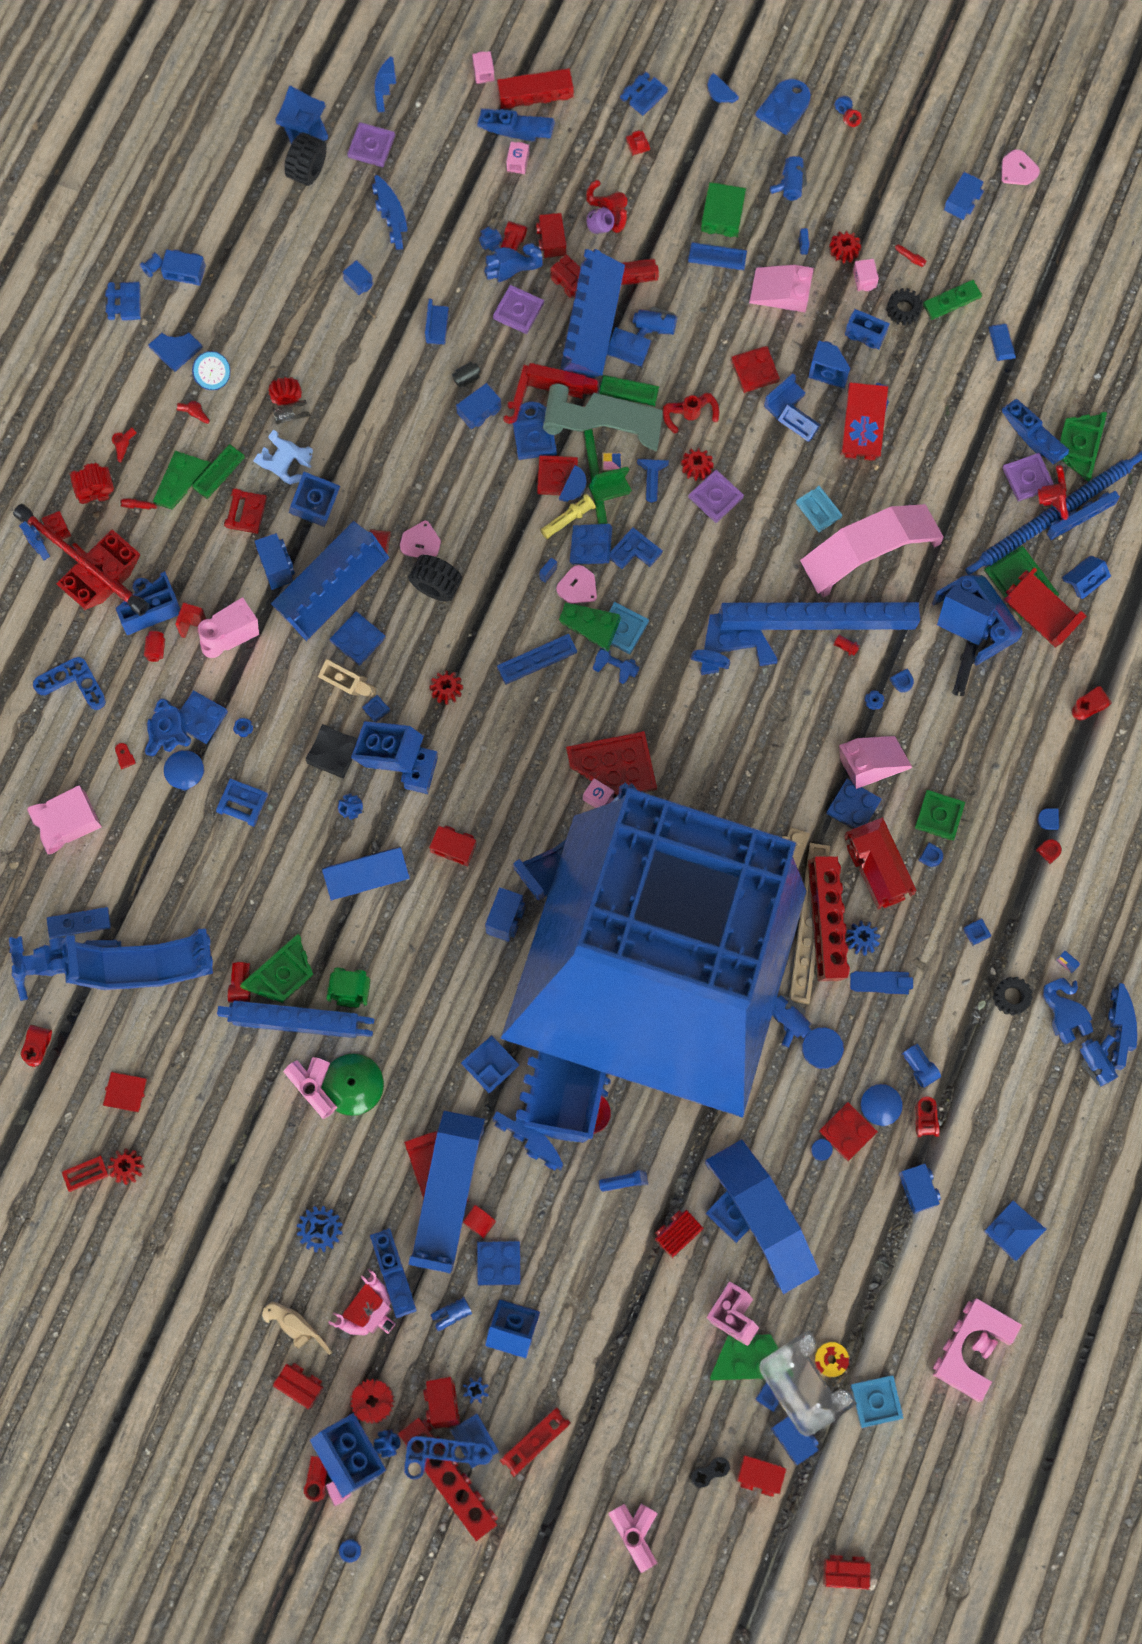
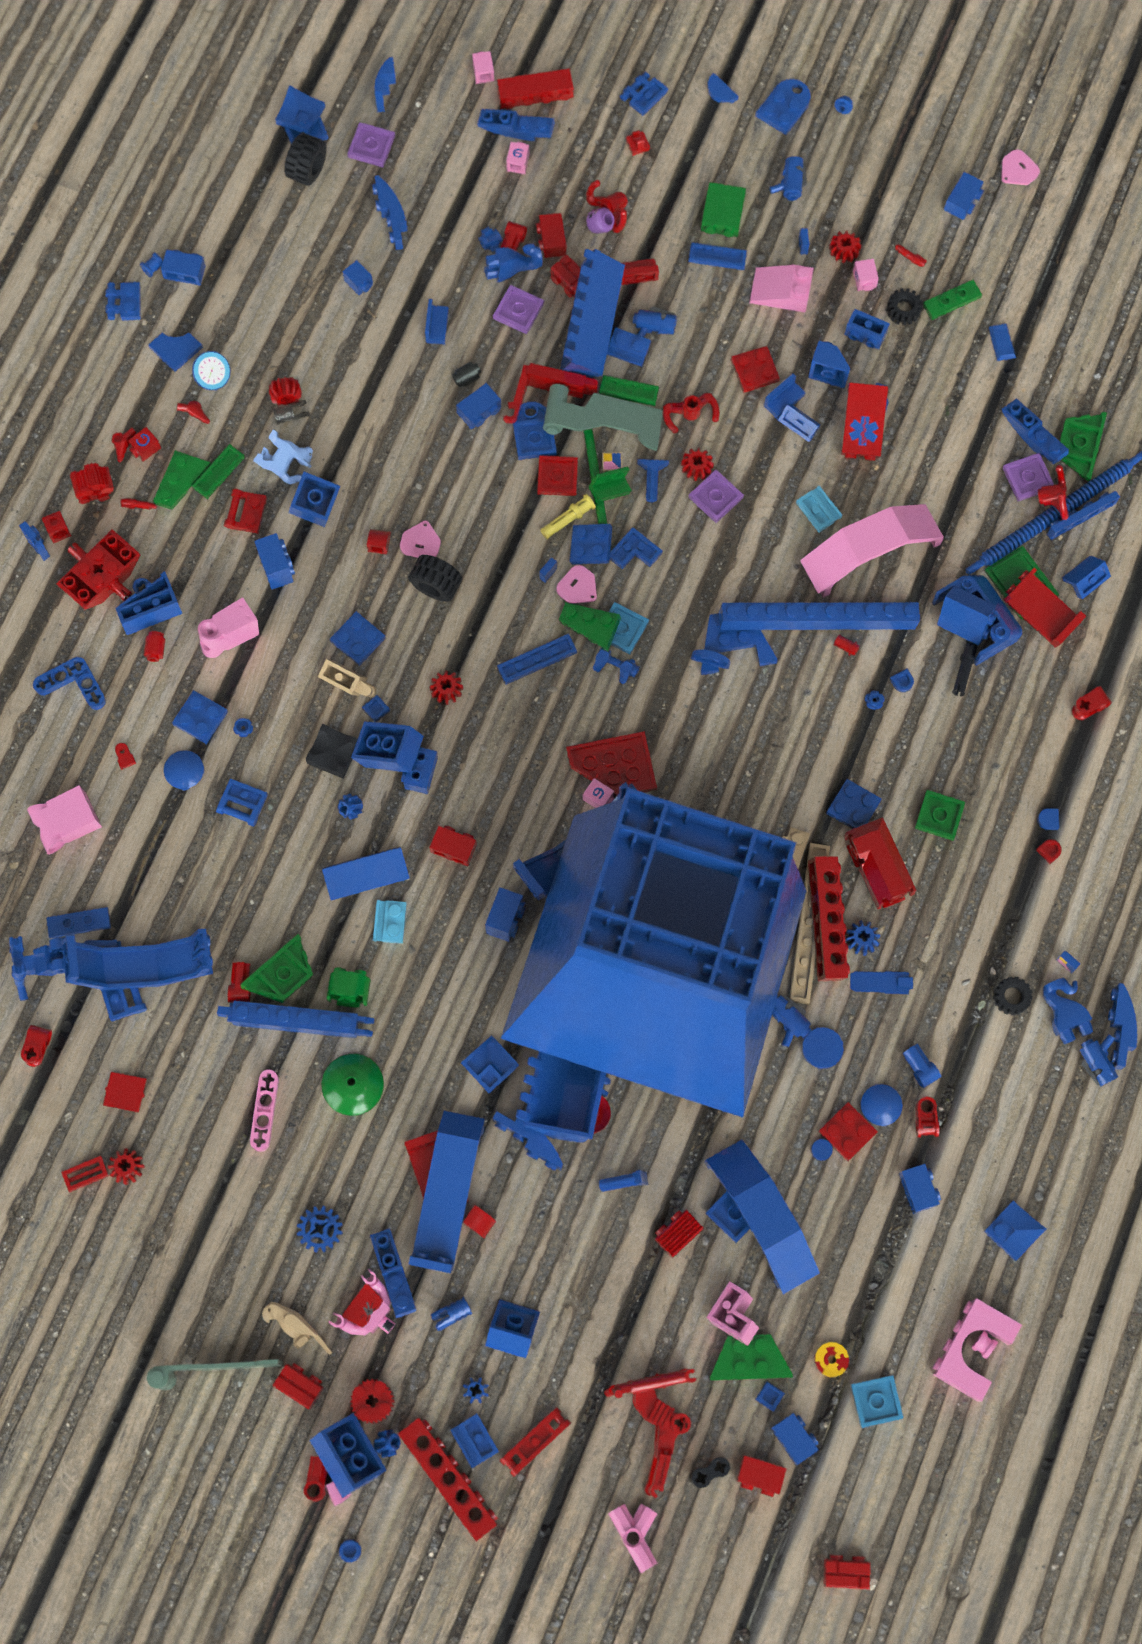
red hose [13,504,150,616] -> none
blue tile [145,699,191,756] -> none
red panel [175,603,206,638] -> none
blue piece [271,521,390,641] -> none
bright pink piece [283,1057,337,1119] -> none
blue beam [404,1436,493,1479] -> none
red brick [423,1377,460,1429] -> none
blue plate [477,1241,520,1286] -> none
blue tile [559,465,586,502] -> none
clear windscreen [759,1330,857,1436] -> none
bright pink slope [839,736,912,789] -> none
red bush [843,109,862,127] -> none
blue tile [918,842,943,867] -> none
blue tile [963,918,992,946] -> none
none -> blue plate [101,988,147,1022]
none -> red brick [128,427,161,462]
none -> sand green door [147,1359,284,1391]
none -> bright pink beam [250,1070,279,1152]
none -> medium azure plate [373,900,407,944]
none -> red piece [604,1368,696,1498]

